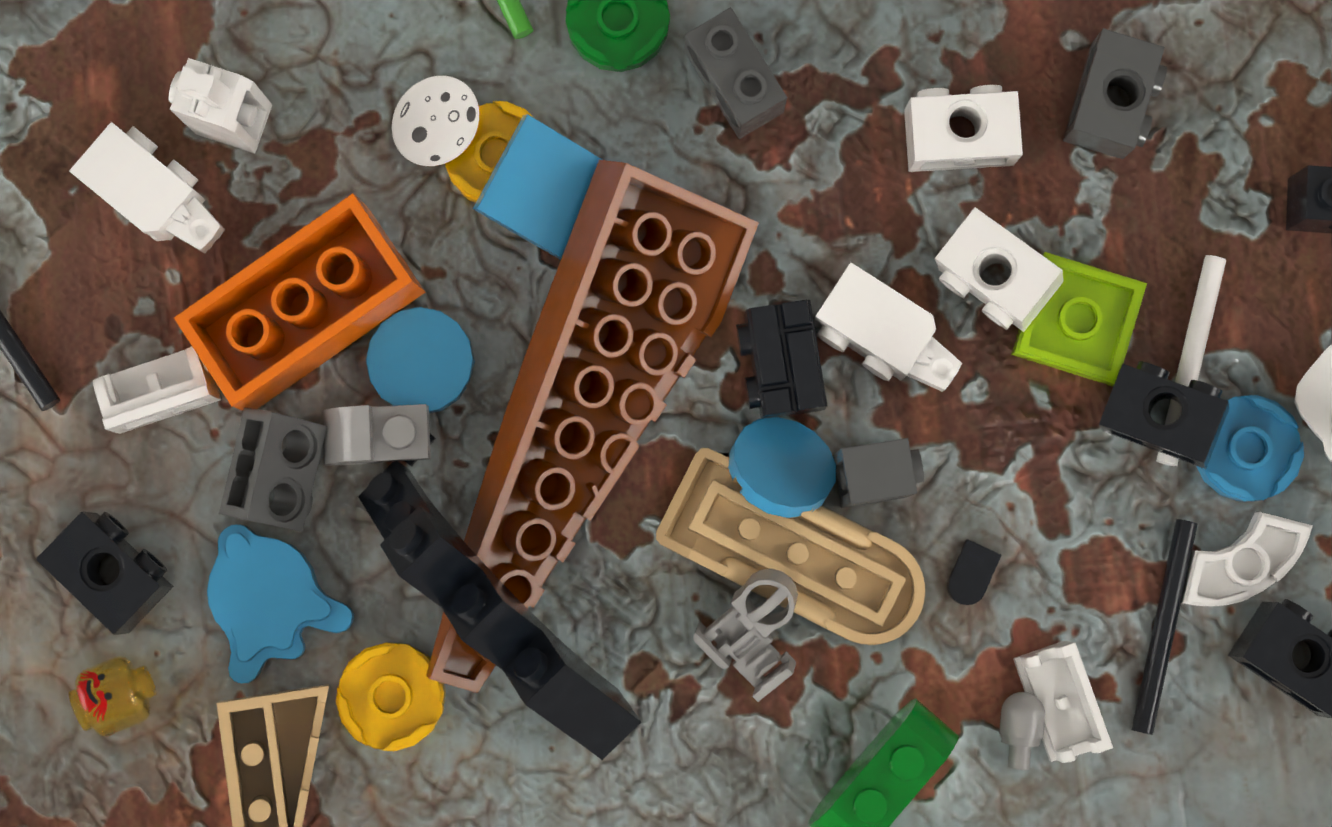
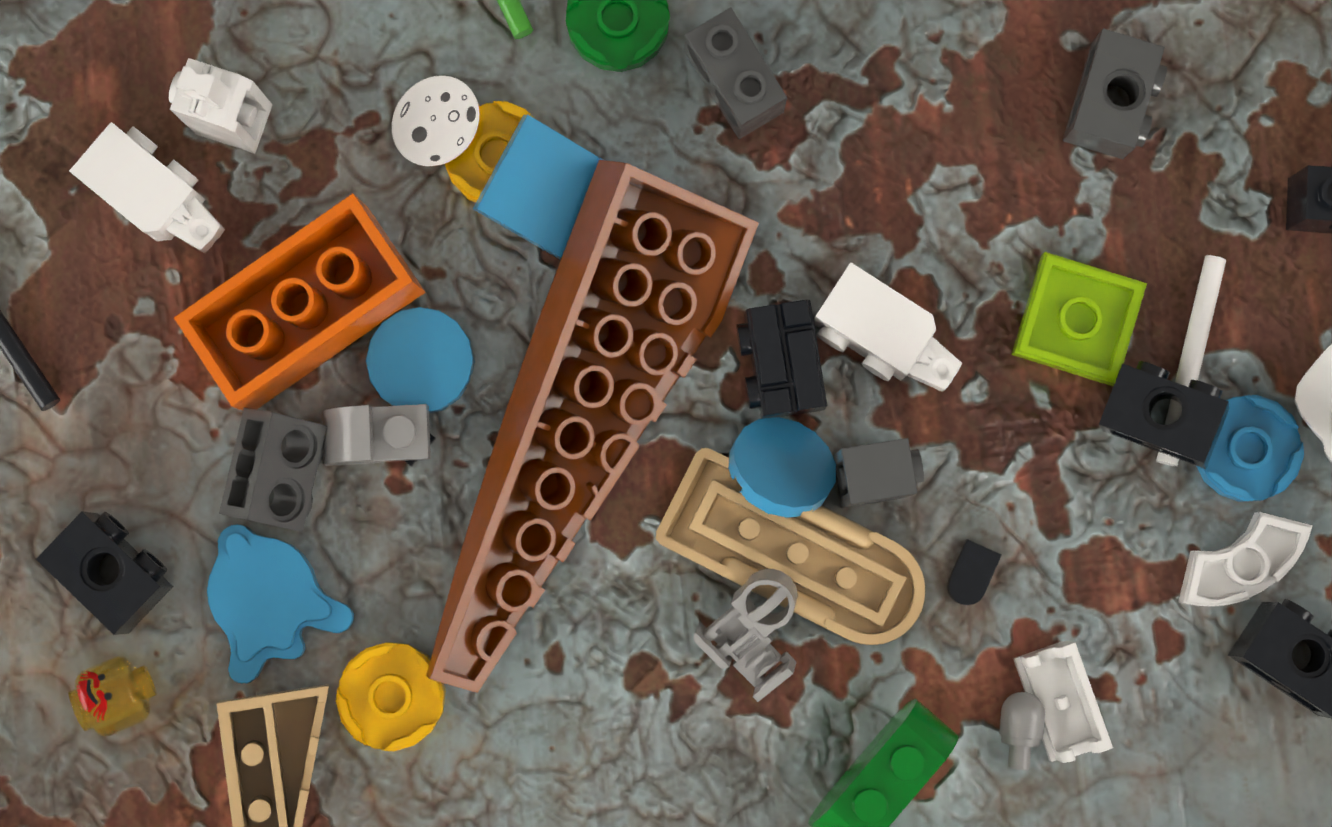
white hinge [93,346,221,434] -> none
black arch [358,461,641,760] -> none
white brick [904,85,1023,172] -> none
white brick [935,207,1063,332] -> none
black bar [1131,519,1198,735] -> none

